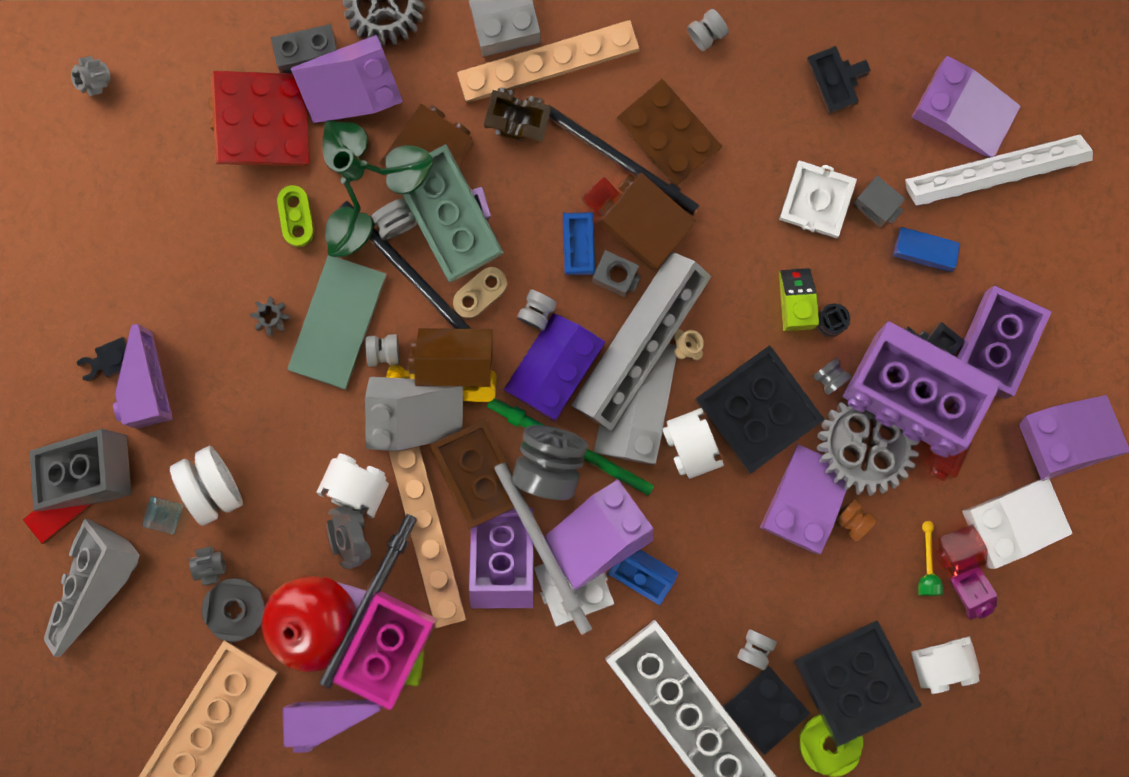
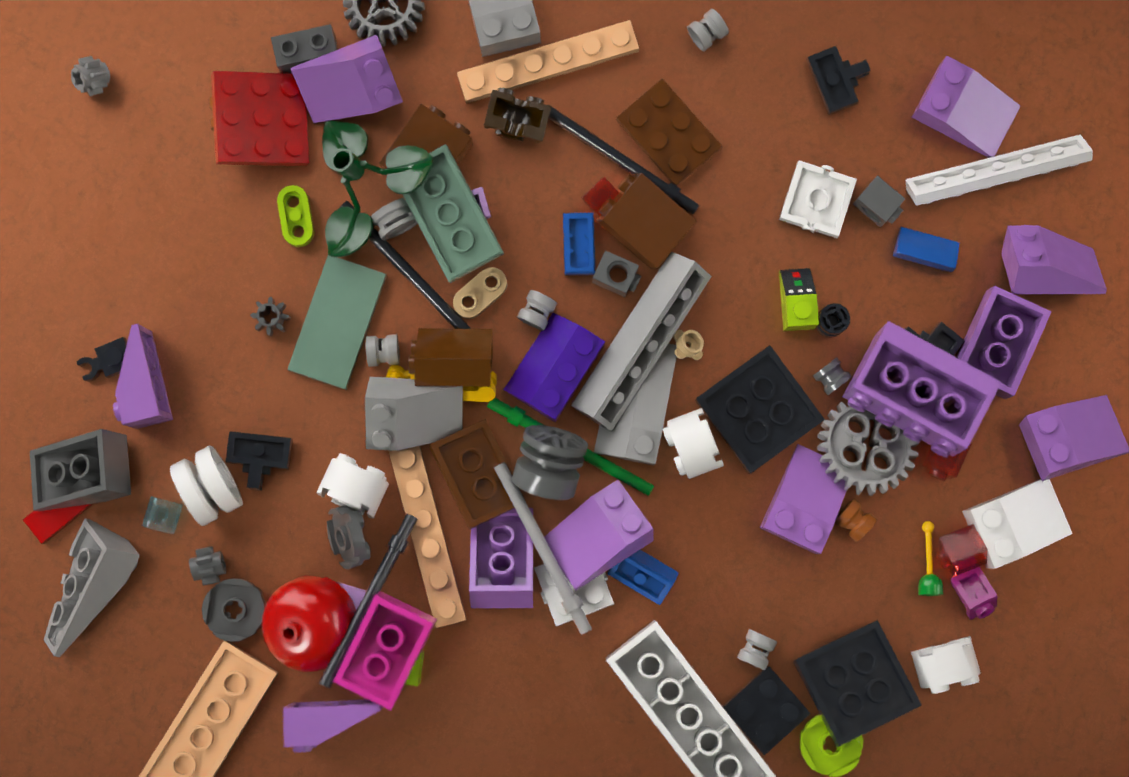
none -> black hinge [225,431,293,491]
none -> medium lavender slope [1001,225,1107,294]

